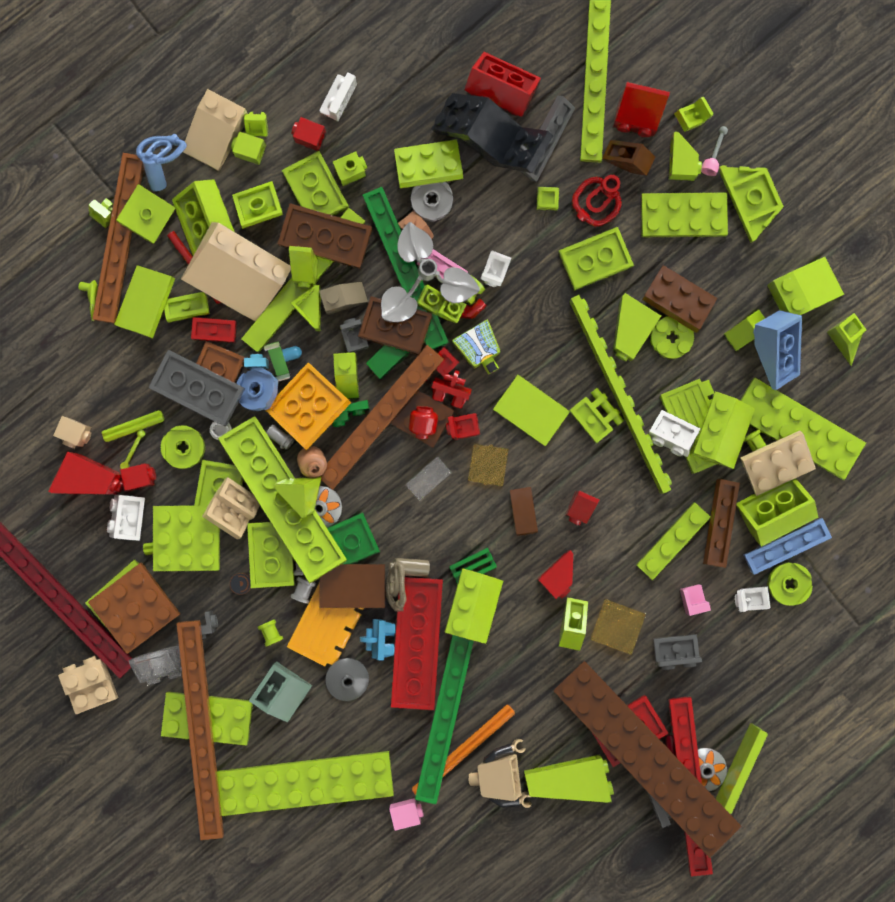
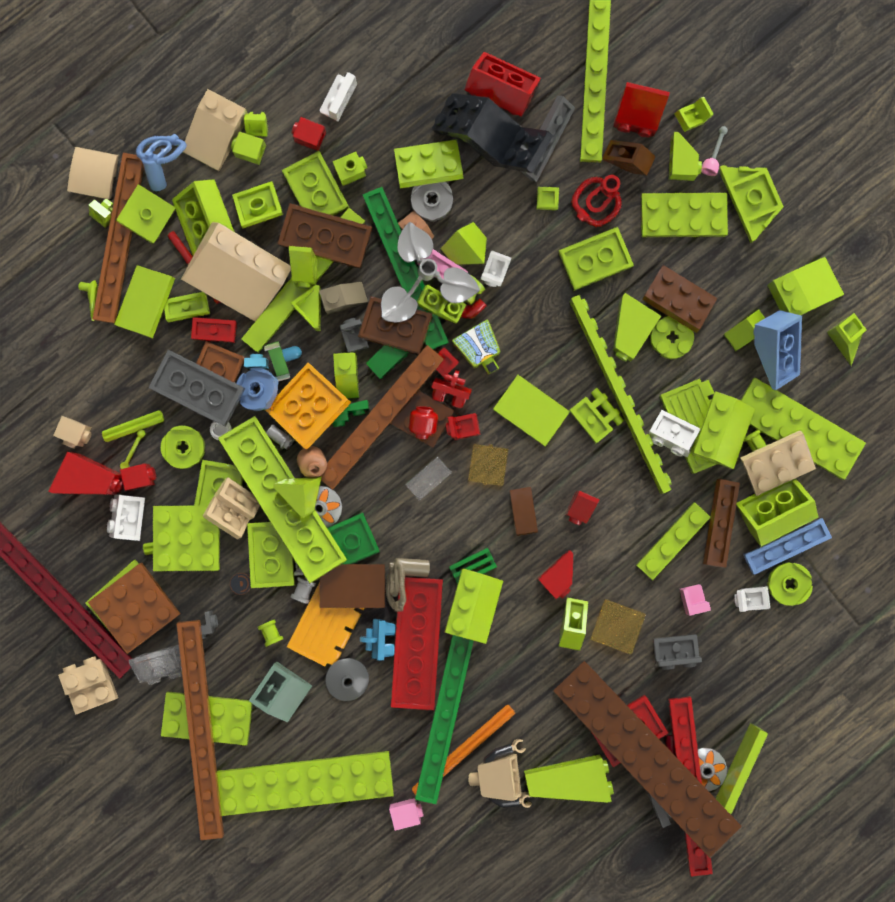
none -> tan slope [67,147,118,199]
none -> lime slope [441,222,487,265]

